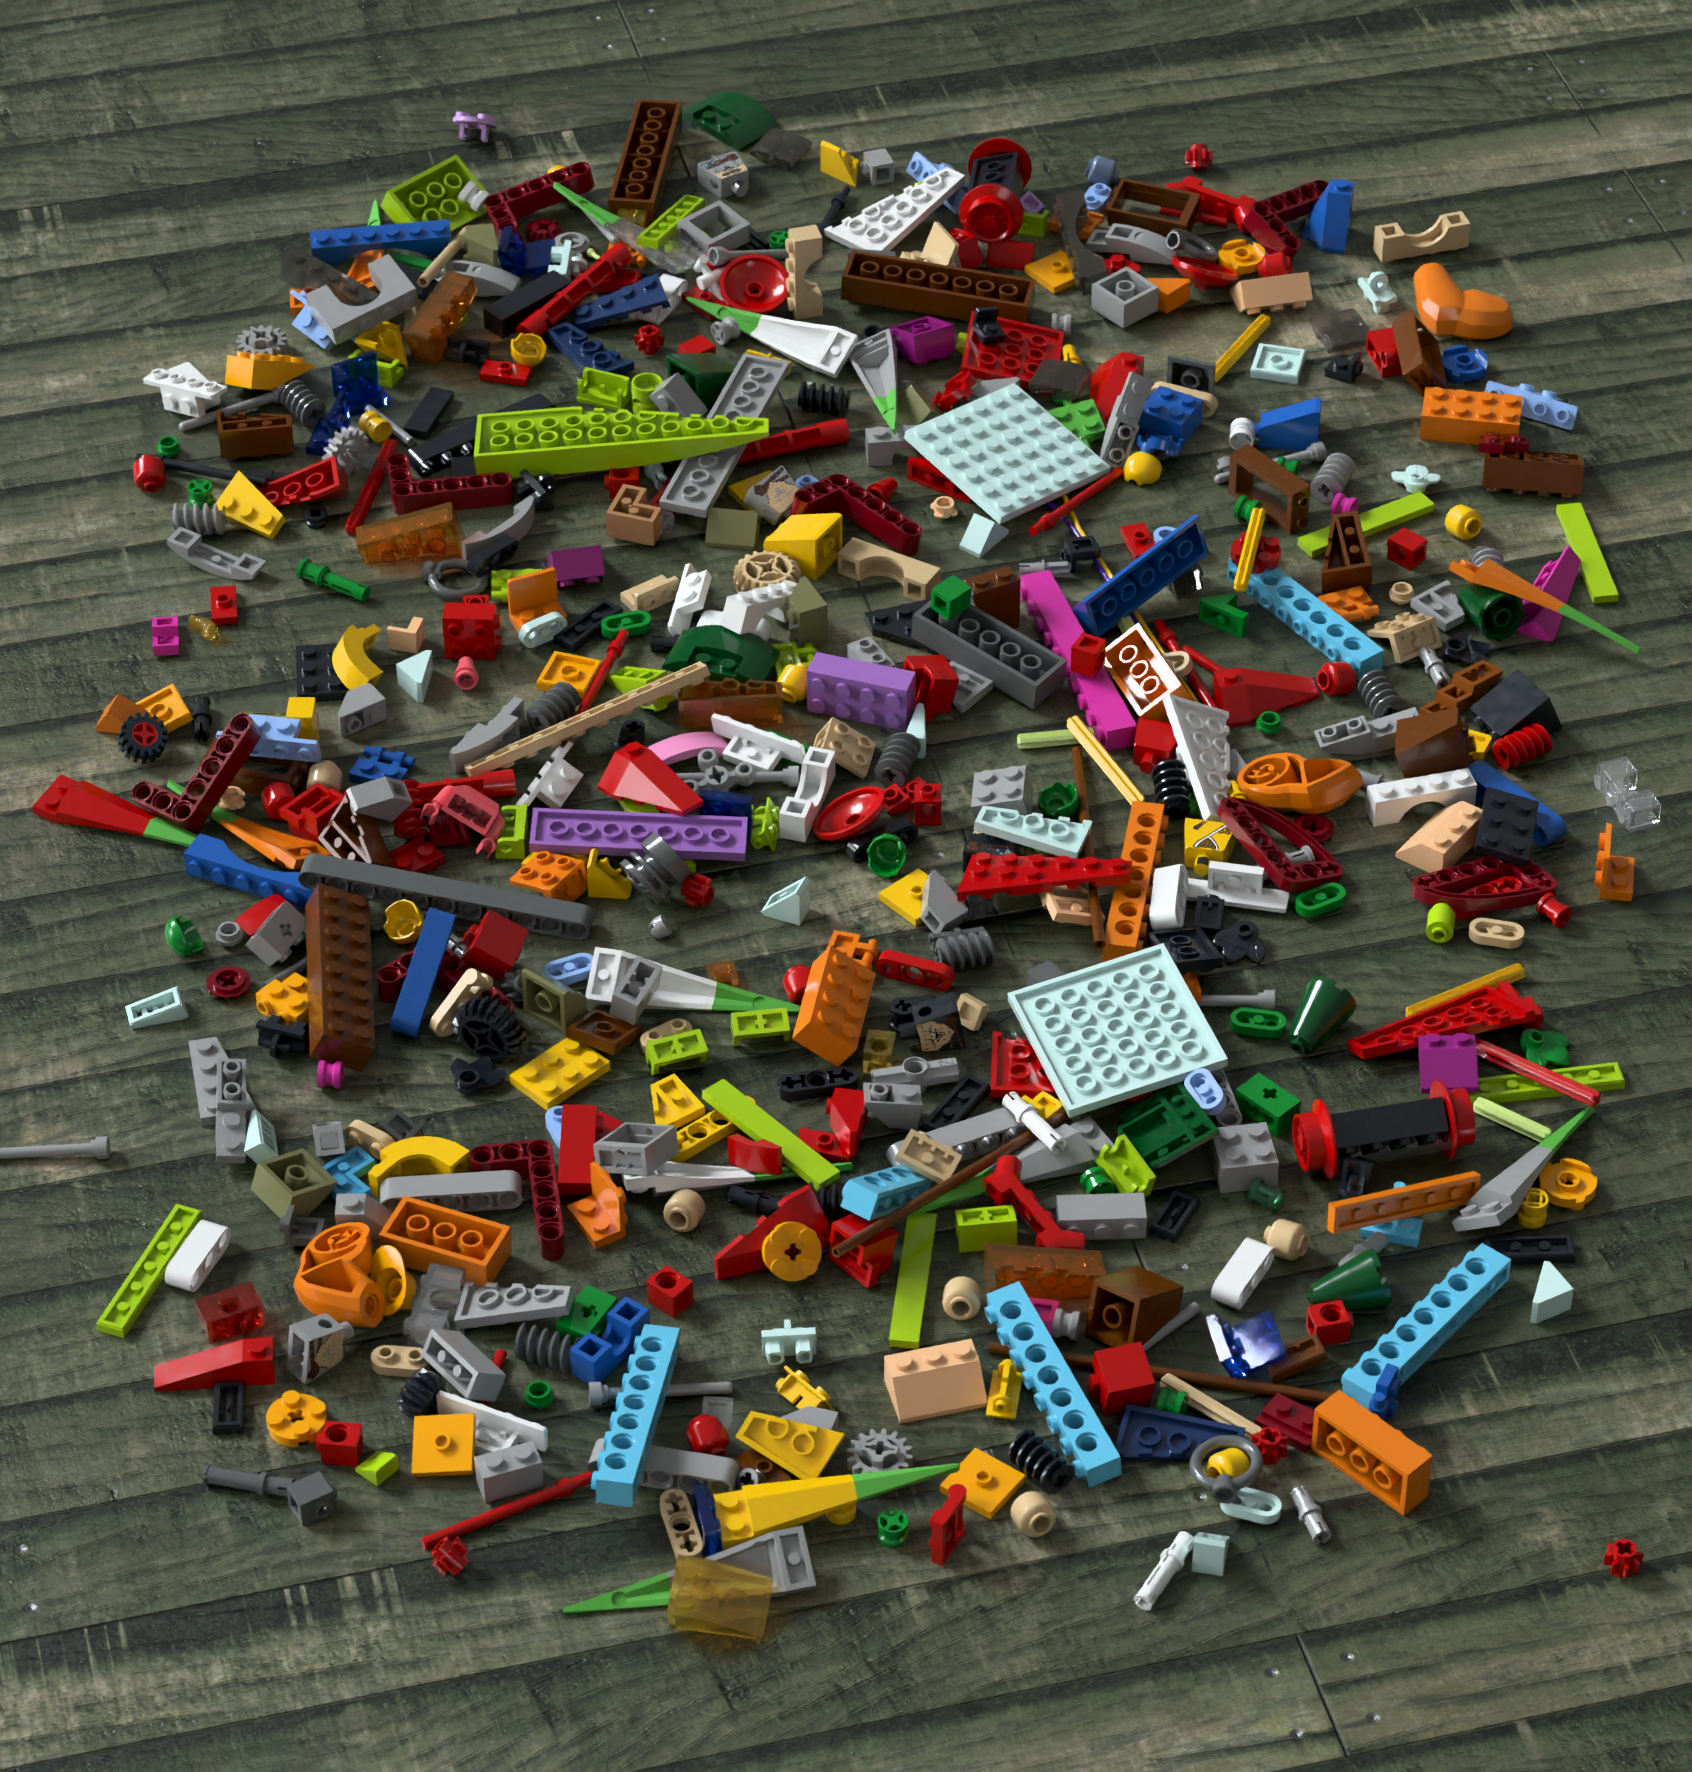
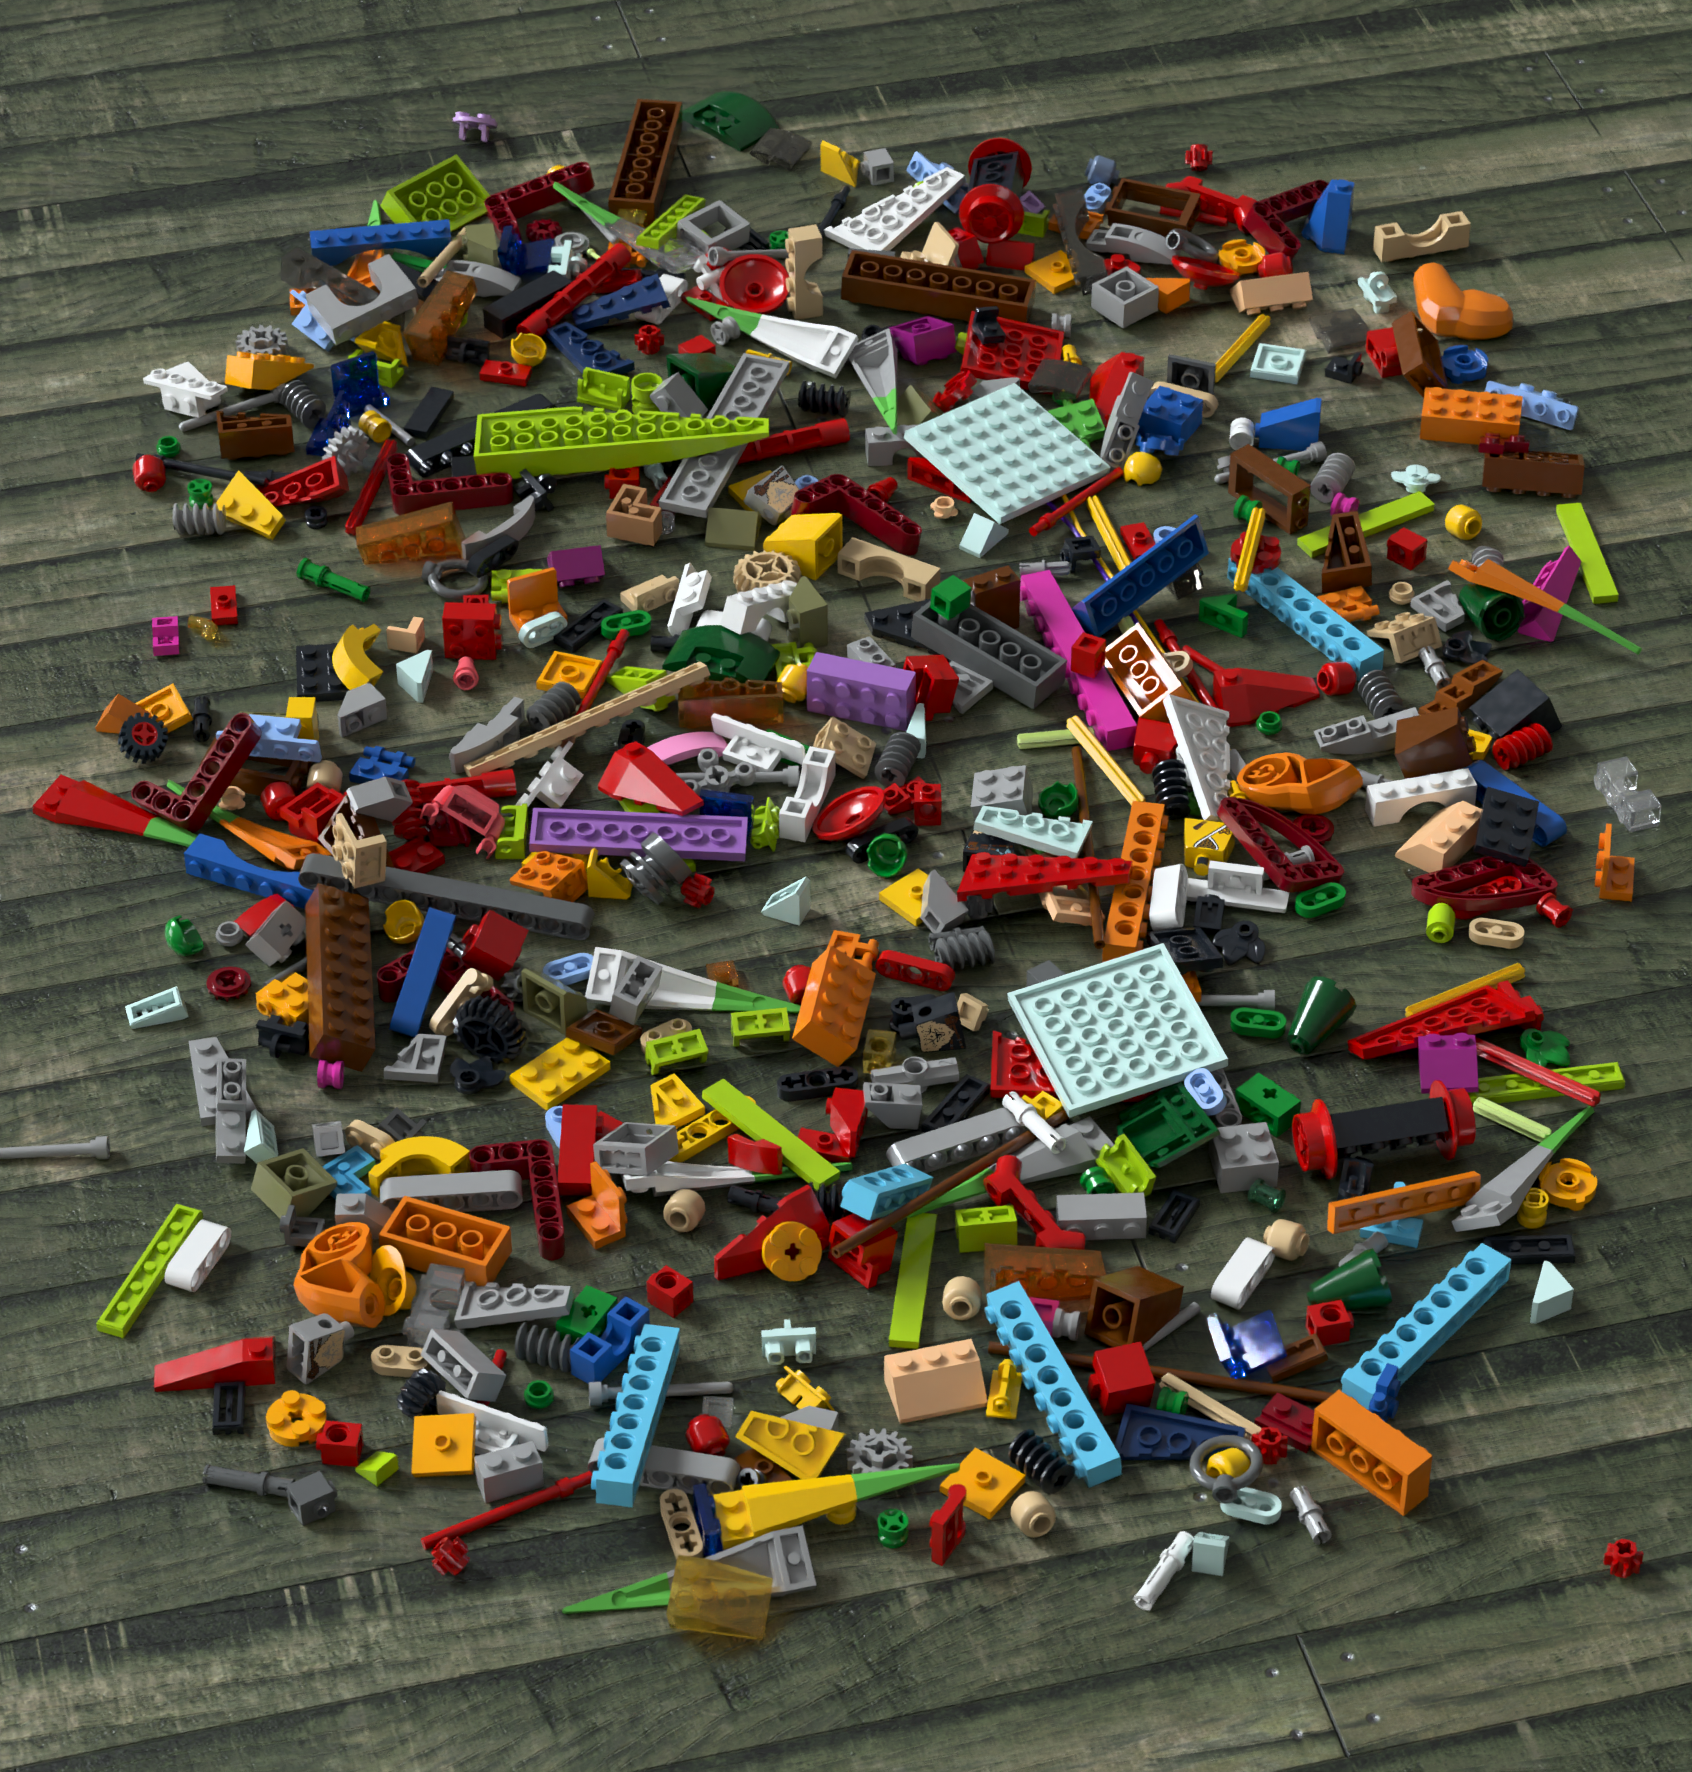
light grey slope [167,527,266,580] -> none
clear red brick [195,1281,266,1344] -> none
white wheel [458,180,490,212] -> none
light grey hinge [649,915,672,939] -> none
light grey torso [697,151,749,198] -> none
tan bracket [894,1128,963,1184] -> none
none -> tan bracket [332,813,387,889]
none -> light grey wing [384,1034,447,1083]
none -> yellow axle [1086,496,1132,572]

